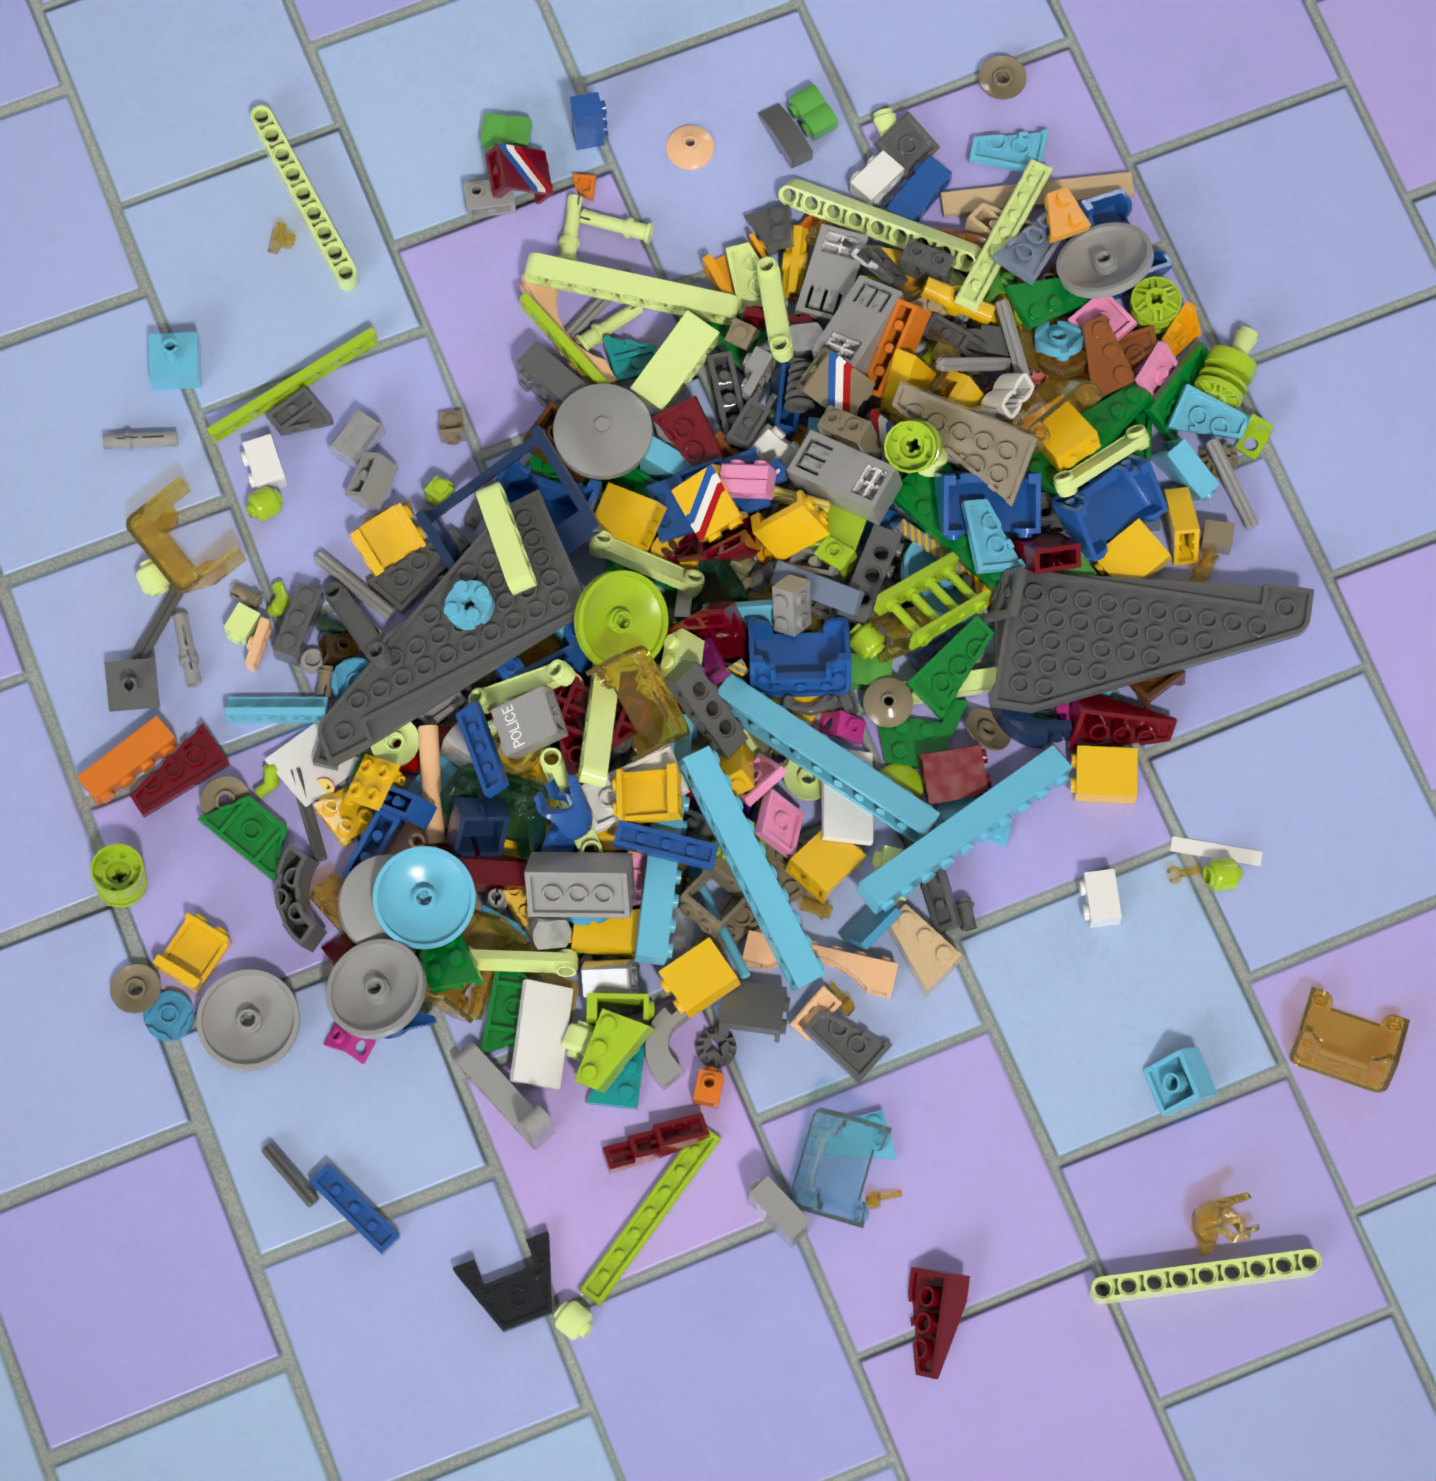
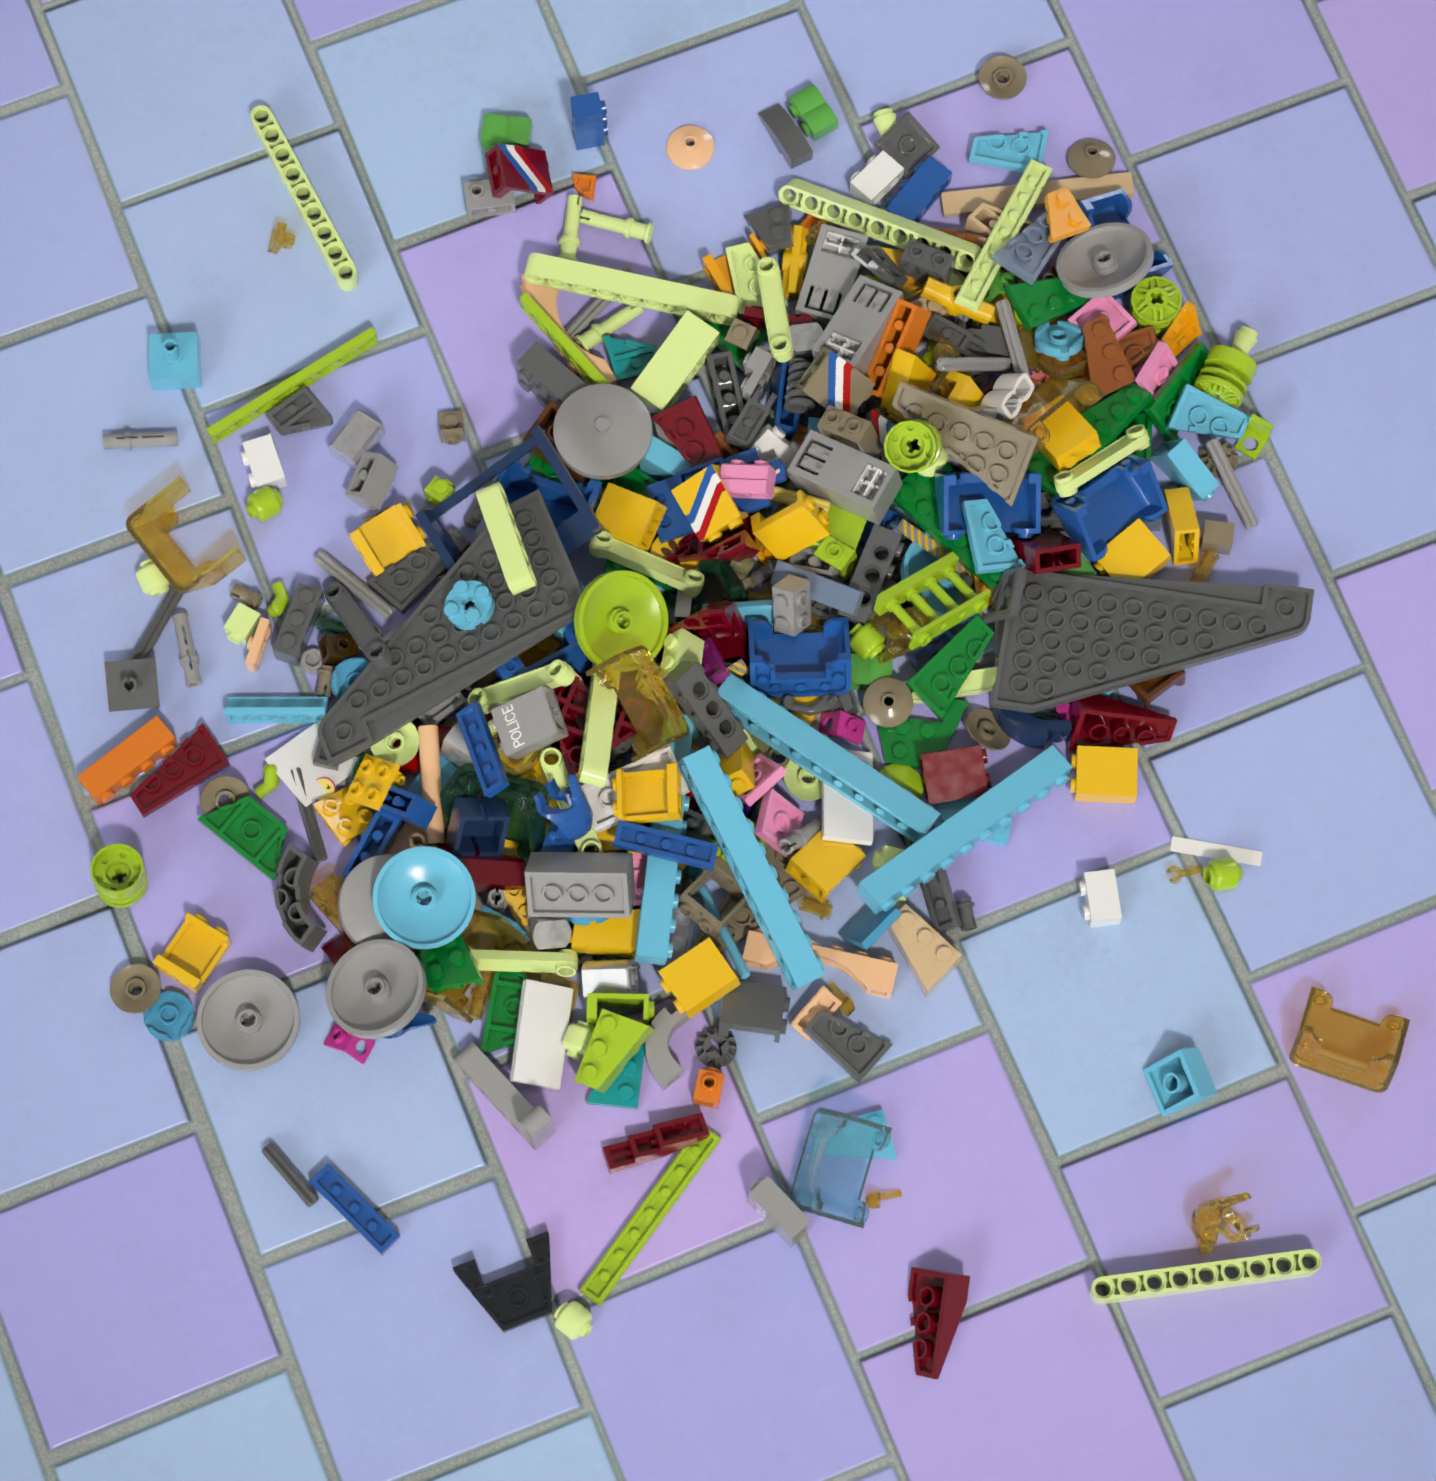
none -> light grey pin [778,815,822,855]
none -> dark tan dish [1067,138,1116,179]

